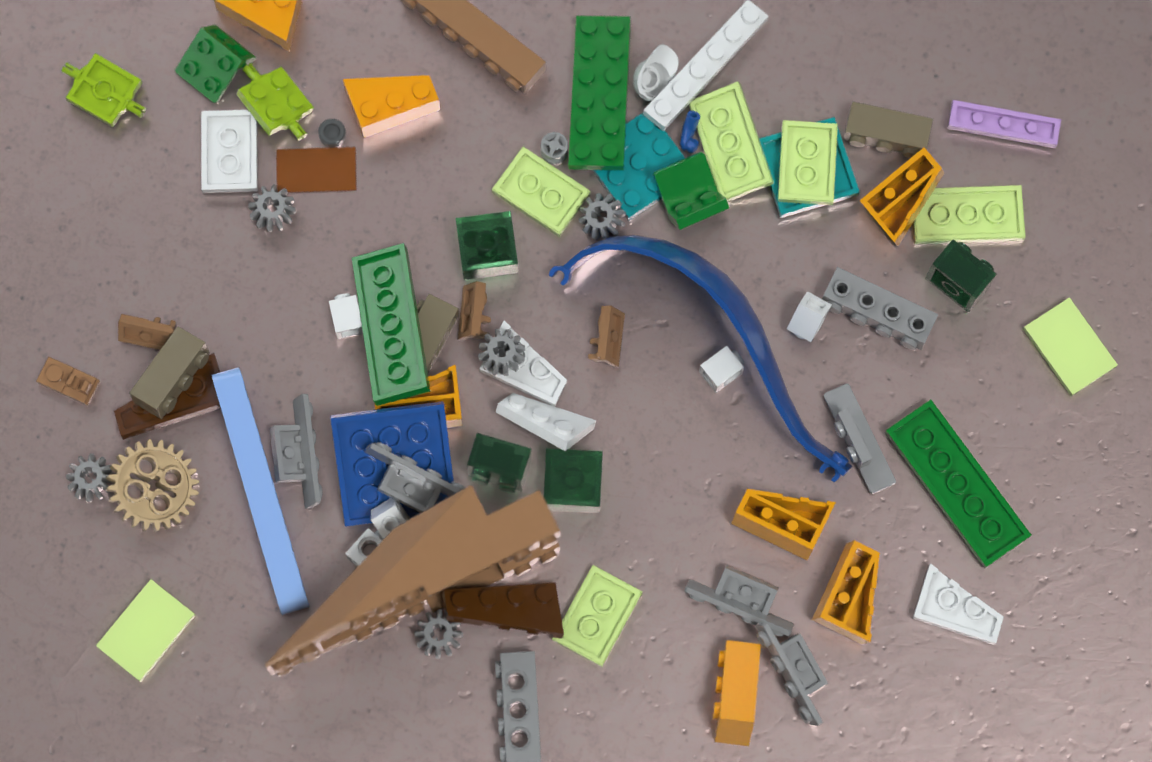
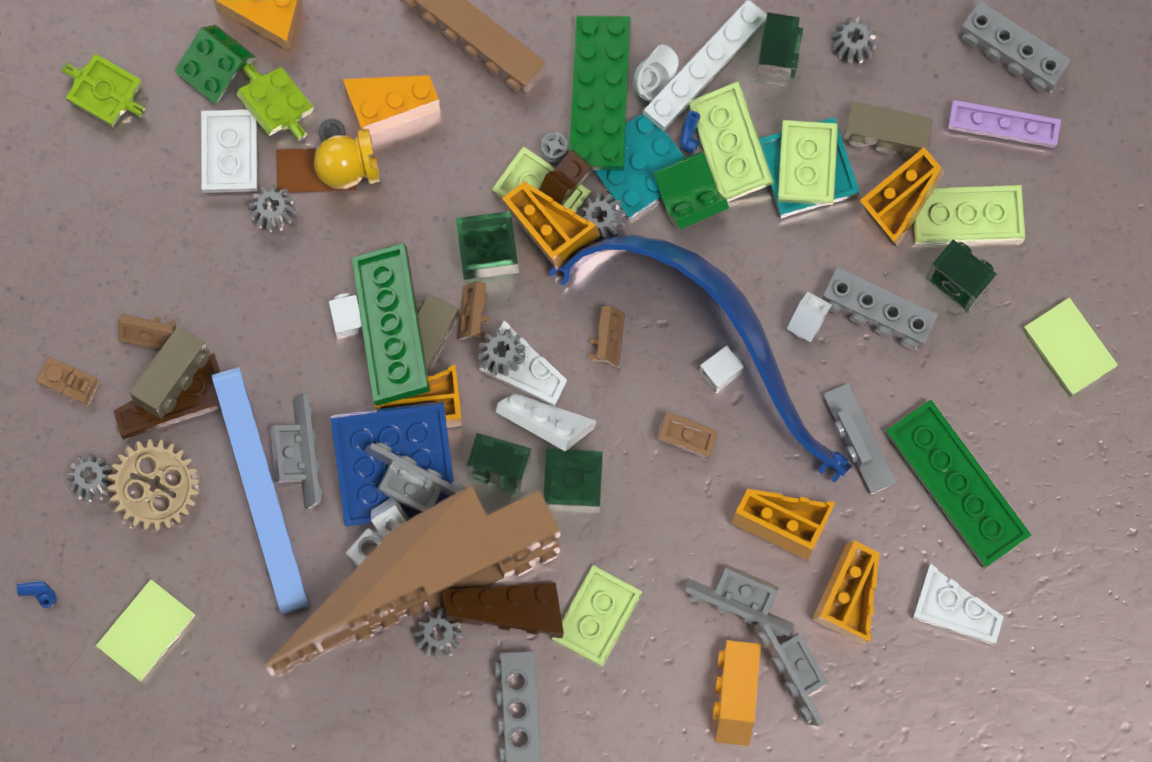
none -> blue arm [17,581,57,608]
none -> yellow tile [314,128,380,189]
none -> light orange wedge [502,181,600,269]
none -> reddish brown slope [539,150,594,206]
none -> medium nougat plate [657,412,718,458]
none -> clear green brick [755,12,803,87]
none -> light grey gear [831,17,877,64]
none -> light grey brick [959,0,1071,94]

